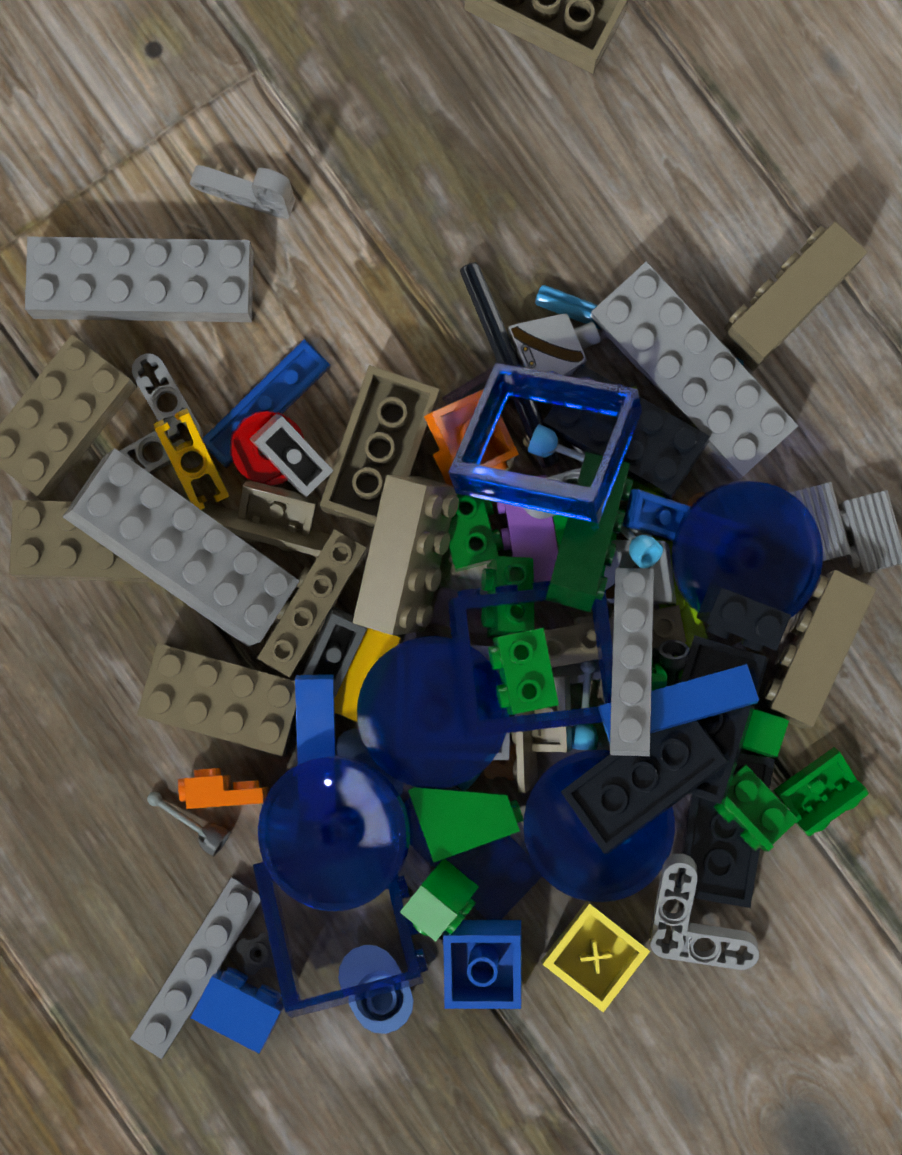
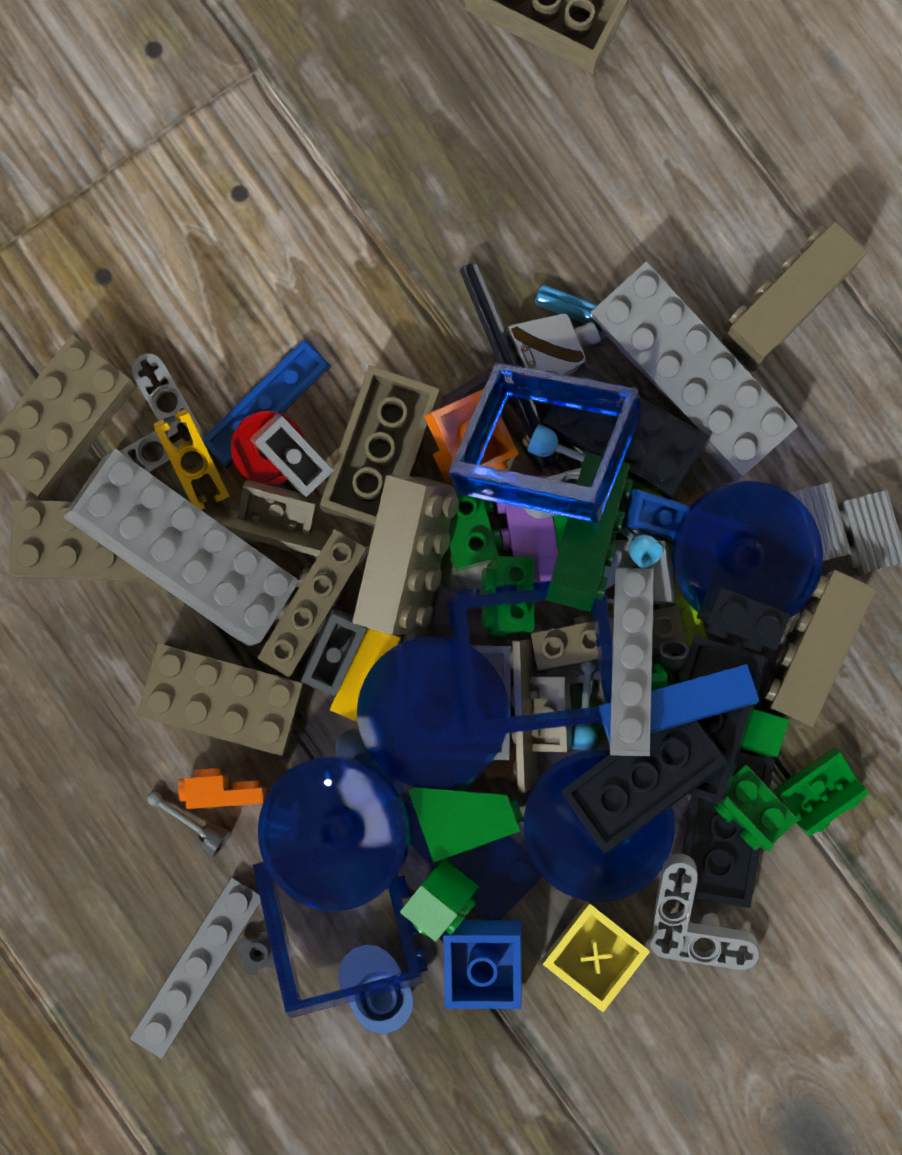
light grey brick [25,237,254,322] -> none
light grey beam [189,165,295,219] -> none
blue brick [190,967,287,1054] -> none
blue tile [295,675,337,821] -> none
green brick [488,628,559,715] -> none

